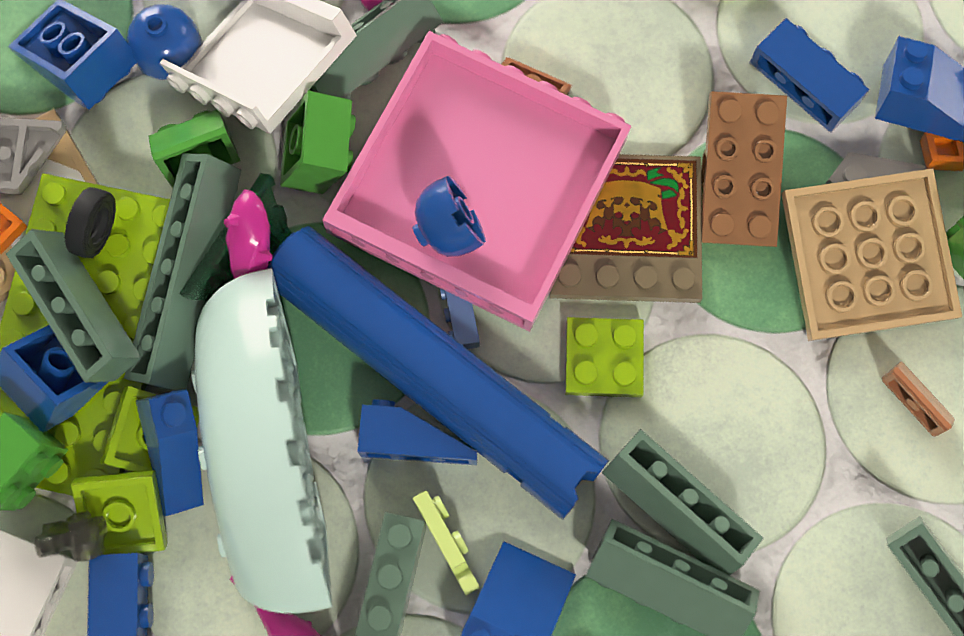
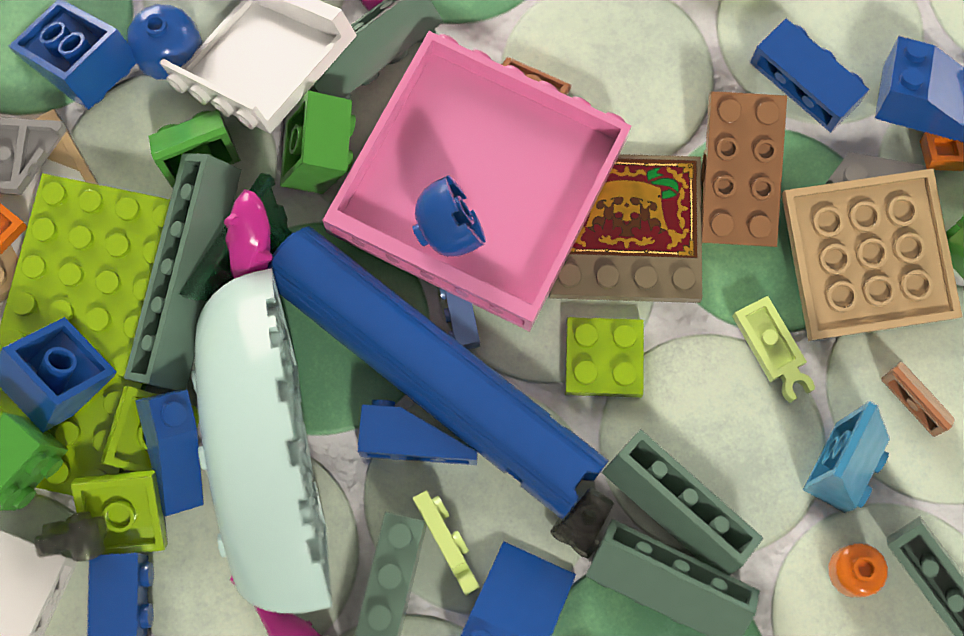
sand green brick [6,229,142,383] -> none
black tyre [64,187,116,258] -> none
none -> clear smoke plate [550,488,614,558]
none -> yellowish green plate [732,296,815,403]
none -> dark azure slope [803,401,890,513]
none -> orange head [828,543,888,598]

